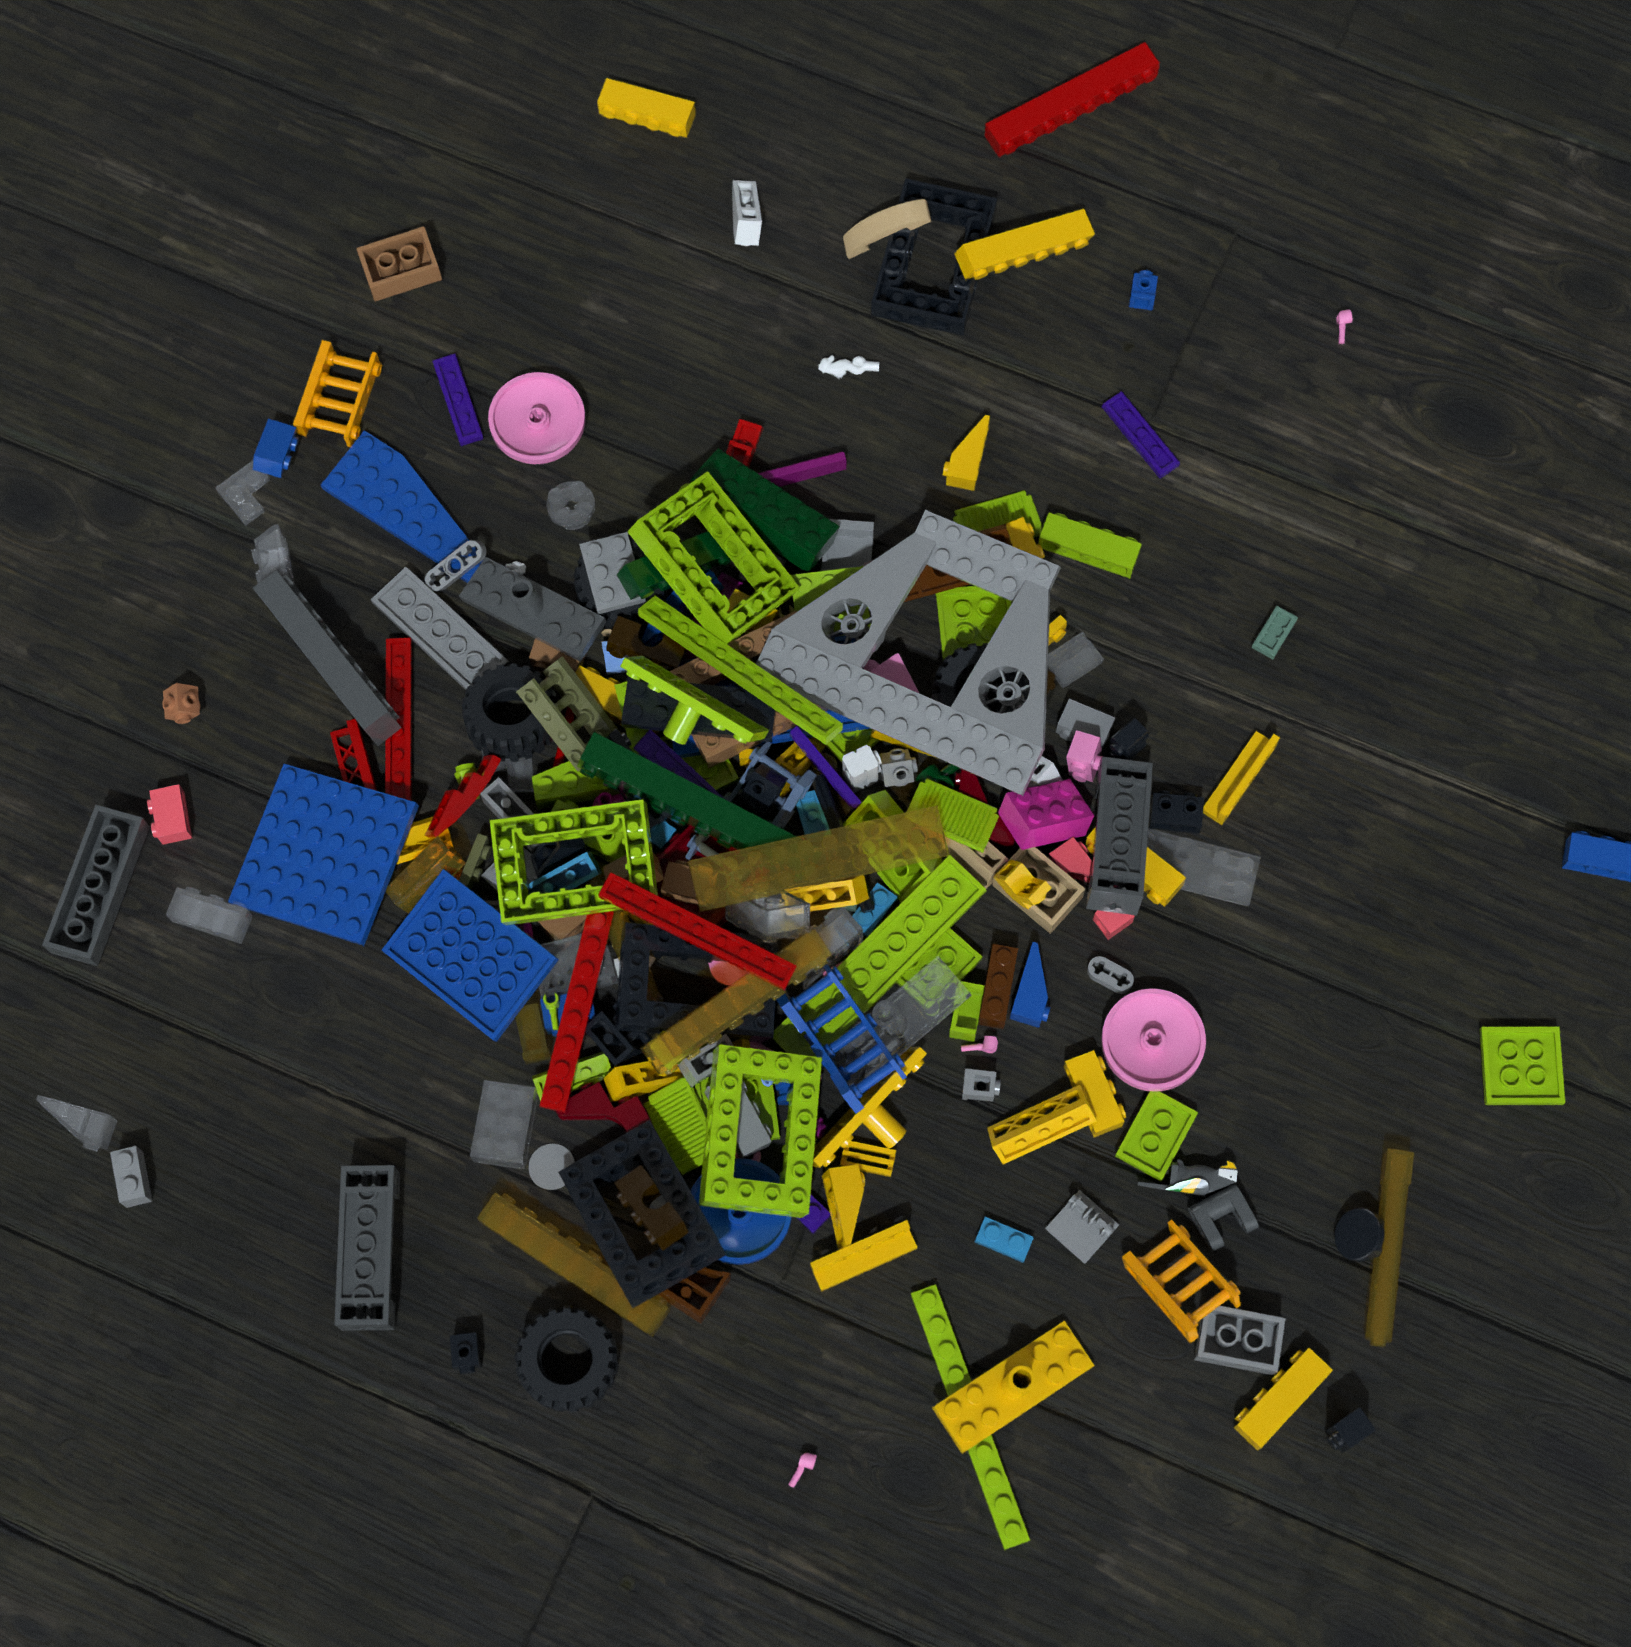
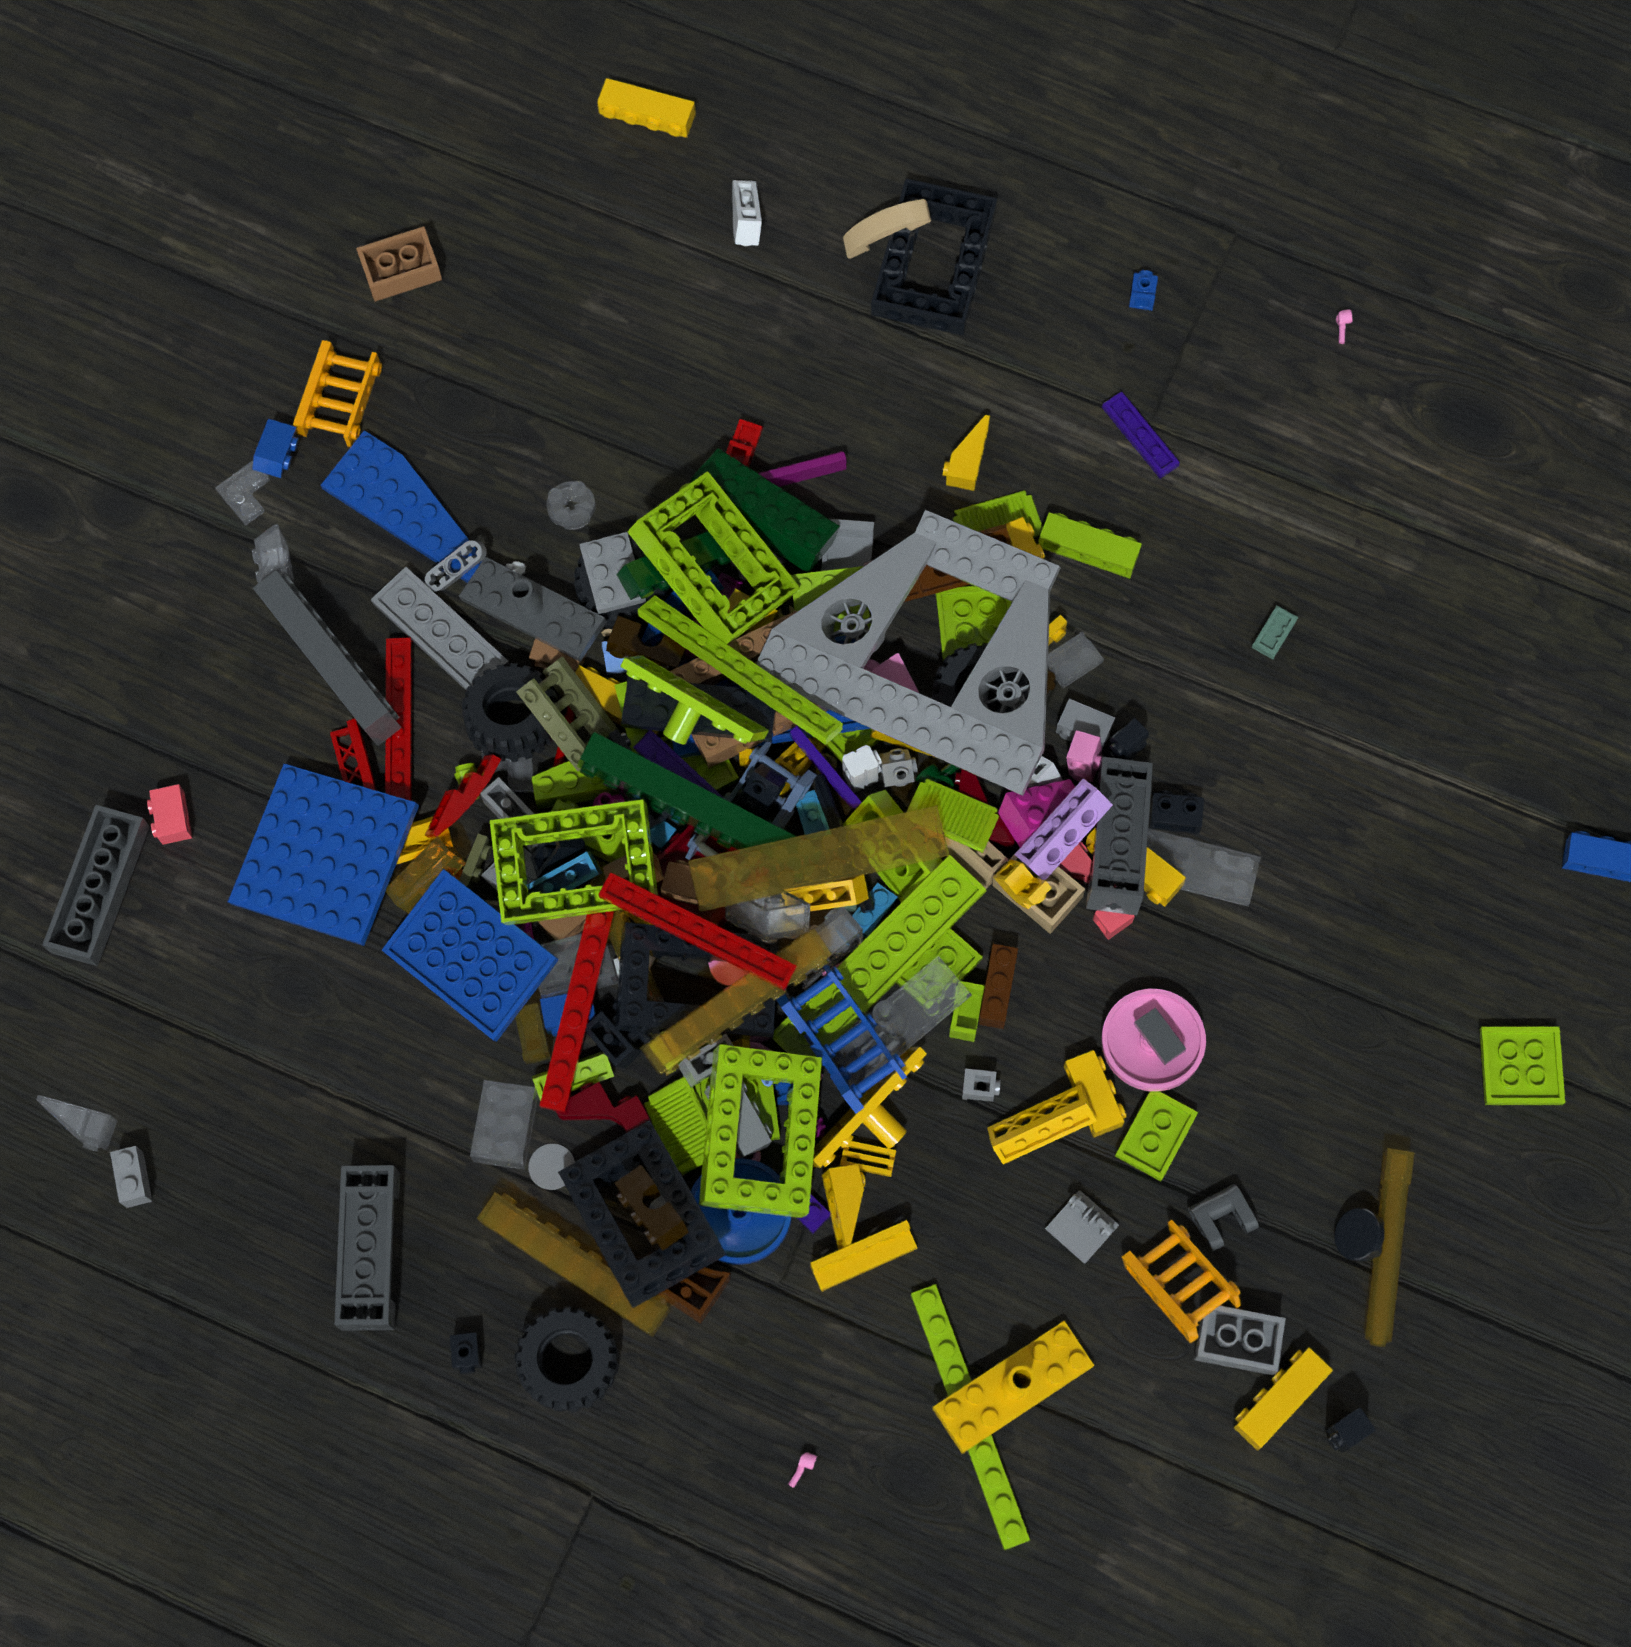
nougat brick [162,683,201,724] -> none
clear brick [166,887,253,944] -> none
dark purple tile [433,354,483,446] -> none
bright pink dish [488,372,585,464] -> none
lime hand [543,993,560,1031] -> none
yellow slope [604,1059,684,1102] -> none
white animal [818,355,879,379] -> none
yellow brick [954,209,1095,280] -> none
bright pink hand [961,1036,998,1054] -> none
dark azure plate [975,1217,1034,1263] -> none
red brick [985,42,1160,157] -> none
blue slope [1010,942,1051,1028] -> none
light grey beam [1087,956,1134,994] -> none
dark grey animal [1138,1160,1238,1196] -> none
yellow fence [1203,731,1280,825] -> none
none -> lavender brick [1015,778,1113,880]
none -> dark grey tile [1134,1008,1186,1065]

